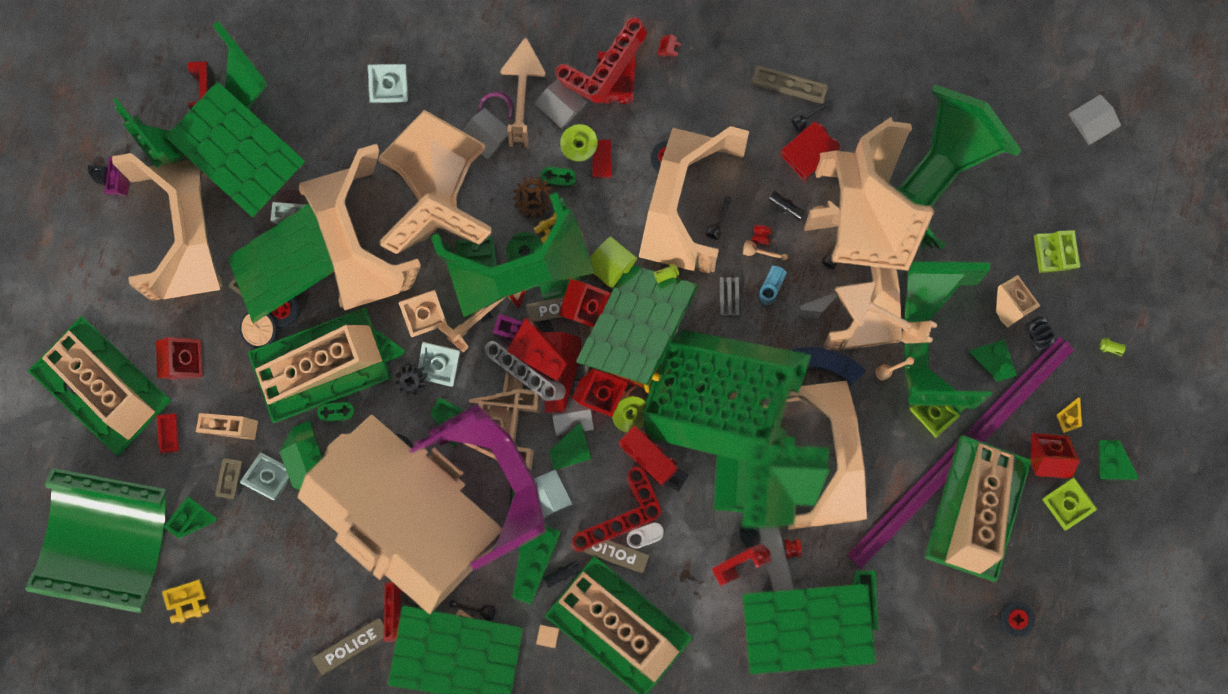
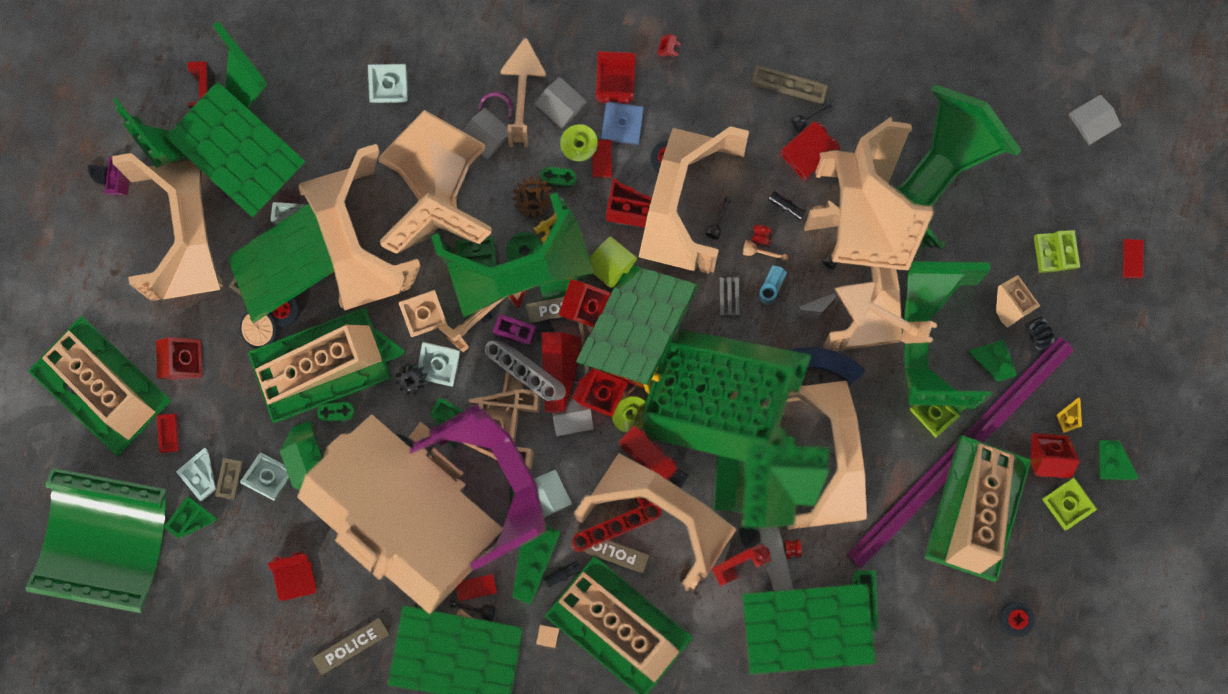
yellow plate [162,580,210,623] -> none
light nougat slope [196,413,258,440] -> none
red plate [384,581,402,642] -> none
red wedge [507,317,570,381] -> none
green wing [549,423,591,470] -> none
red beam [555,17,647,103] -> none
white piece [627,523,664,549] -> none
lime pin [653,264,679,283] -> none
light nougat hinge [875,357,914,381] -> none
lime pin [1099,337,1126,356] -> none
none -> light aqua wing [176,448,217,502]
none -> red bracket [268,551,317,601]
none -> light nougat tile [409,422,431,442]
none -> red tile [456,574,497,602]
none -> light nougat panel [574,453,737,592]
none -> medium blue plate [601,102,644,145]
none -> red wedge [606,178,652,228]
none -> red tile [1122,239,1144,279]

